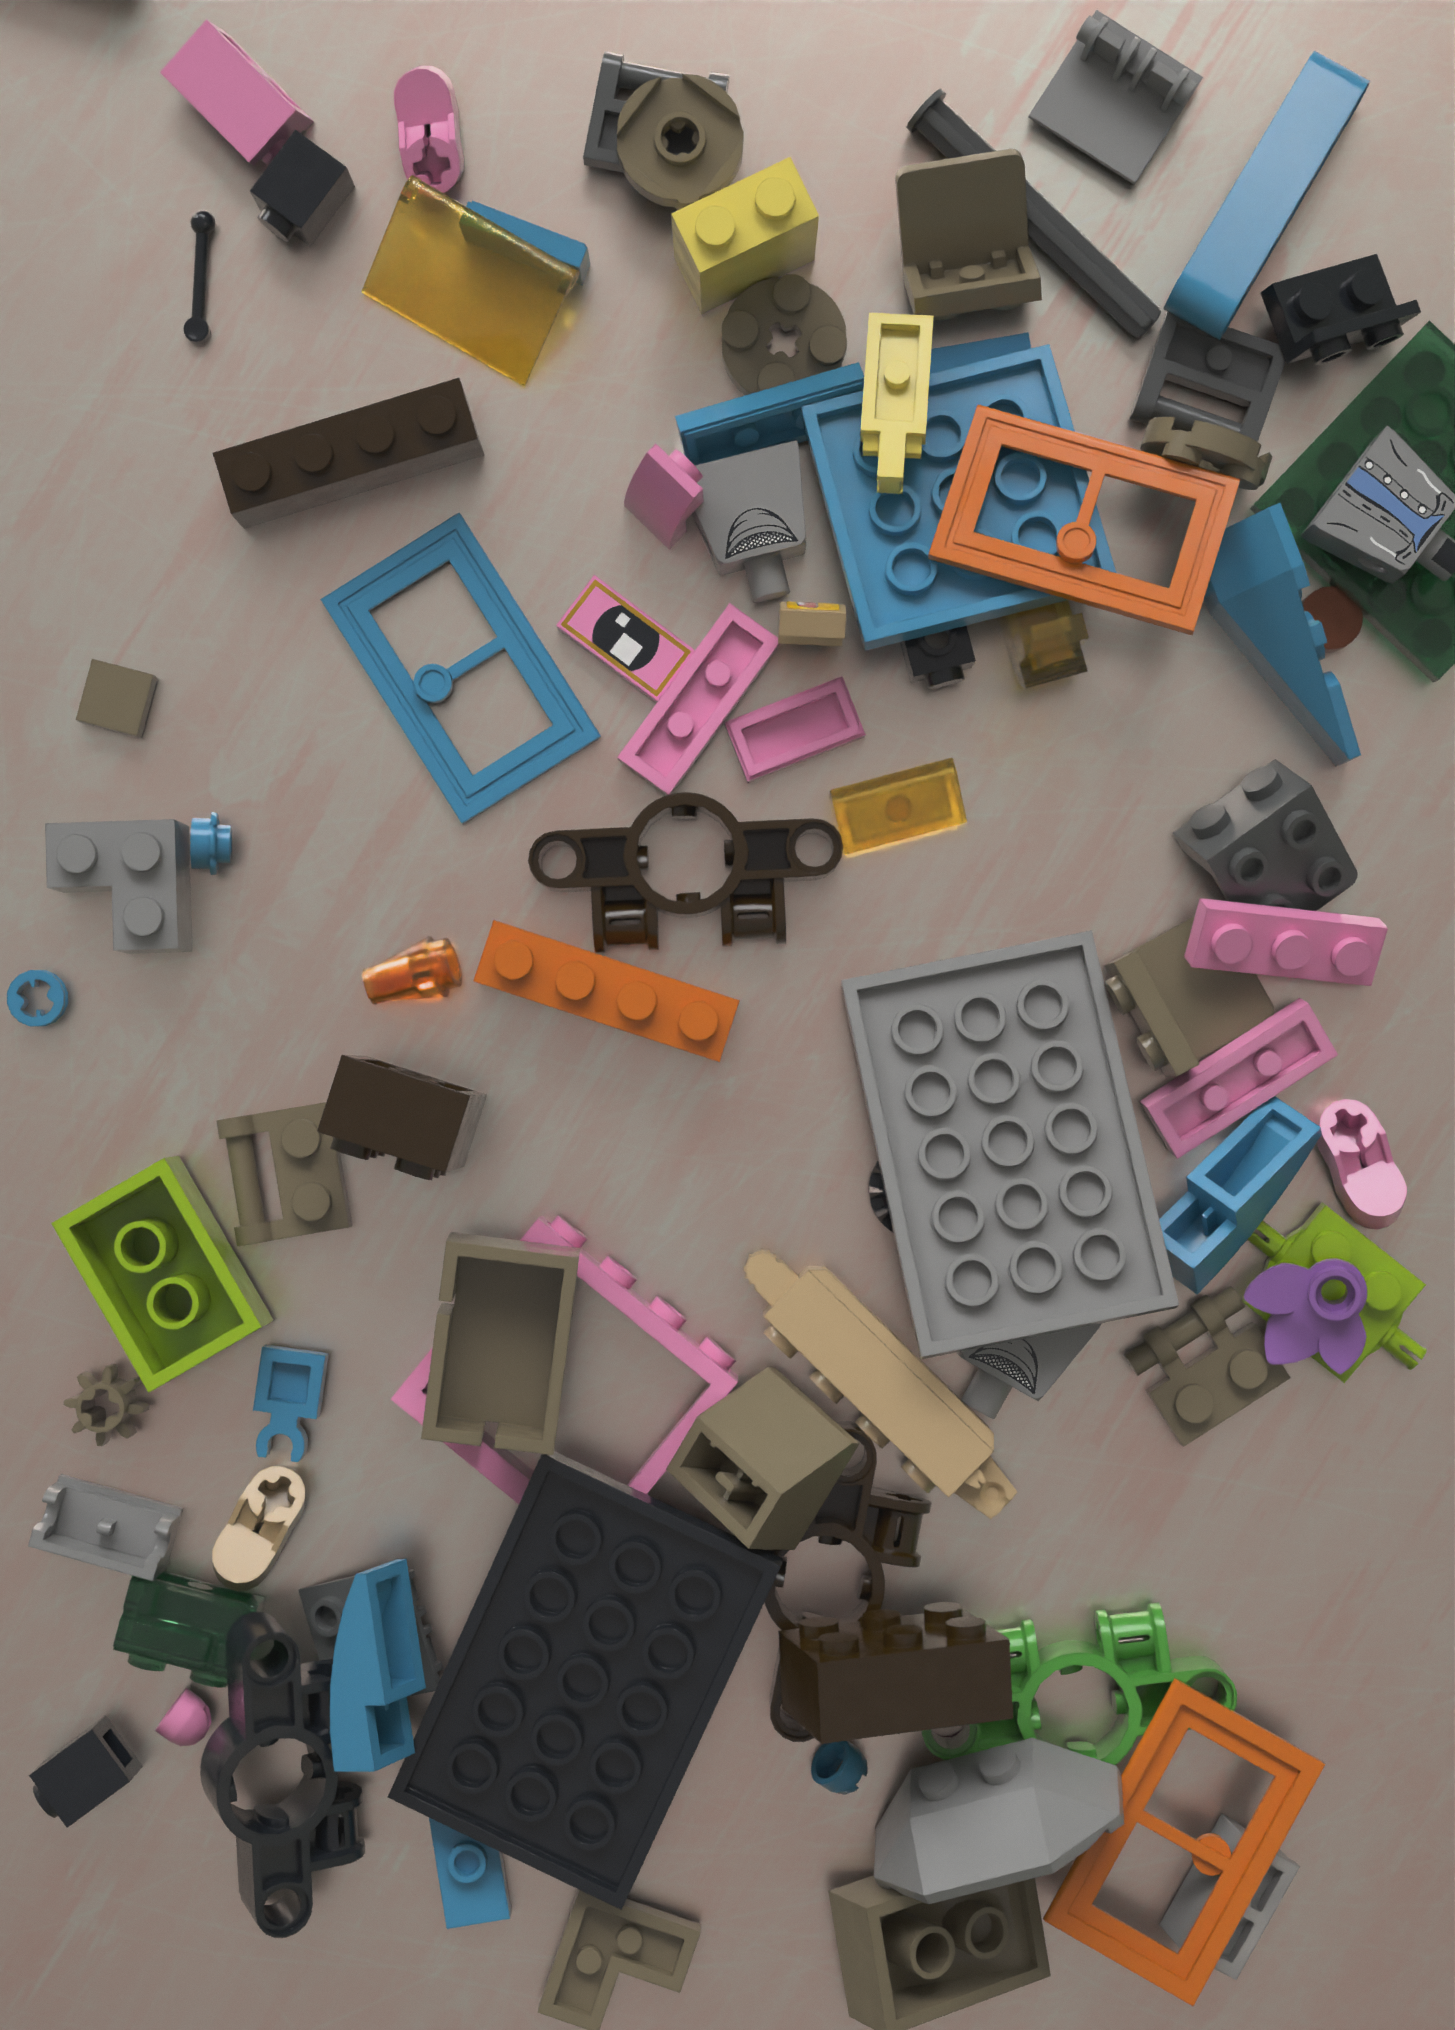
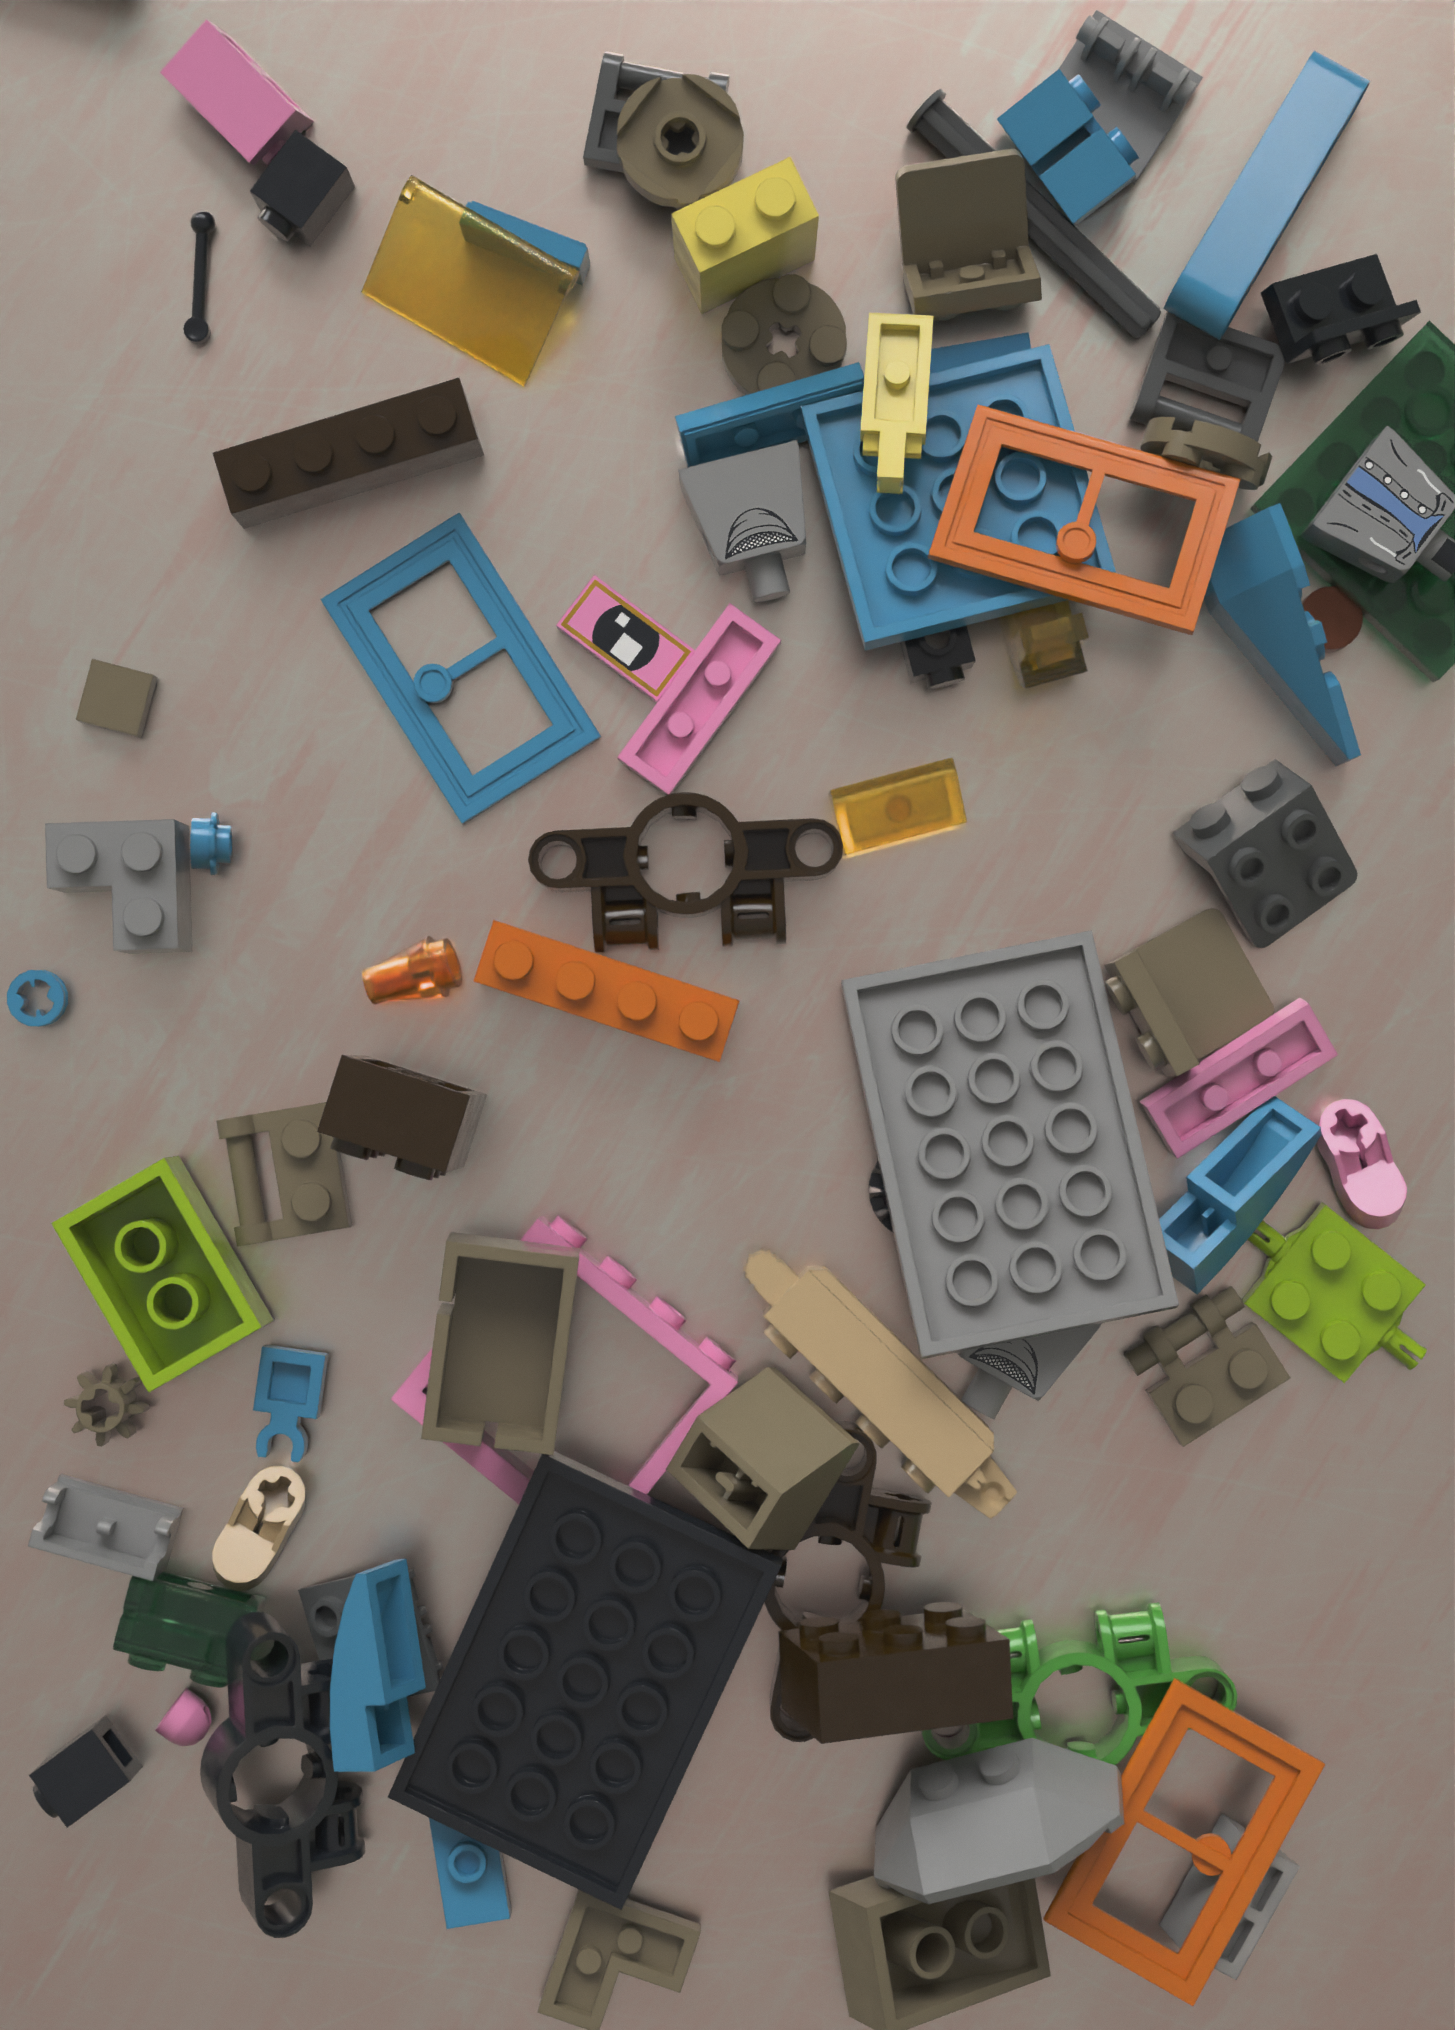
bright pink piece [394,66,464,195] -> none
bright pink slope [624,443,704,550] -> none
bright pink tile [724,676,866,784] -> none
tan slope [778,601,846,646] -> none
dark azure hinge [811,1741,868,1795] -> none
bright pink plate [1184,898,1388,986] -> none
medium lavender plate [1244,1258,1367,1374] -> none
none -> dark azure piece [997,69,1139,227]

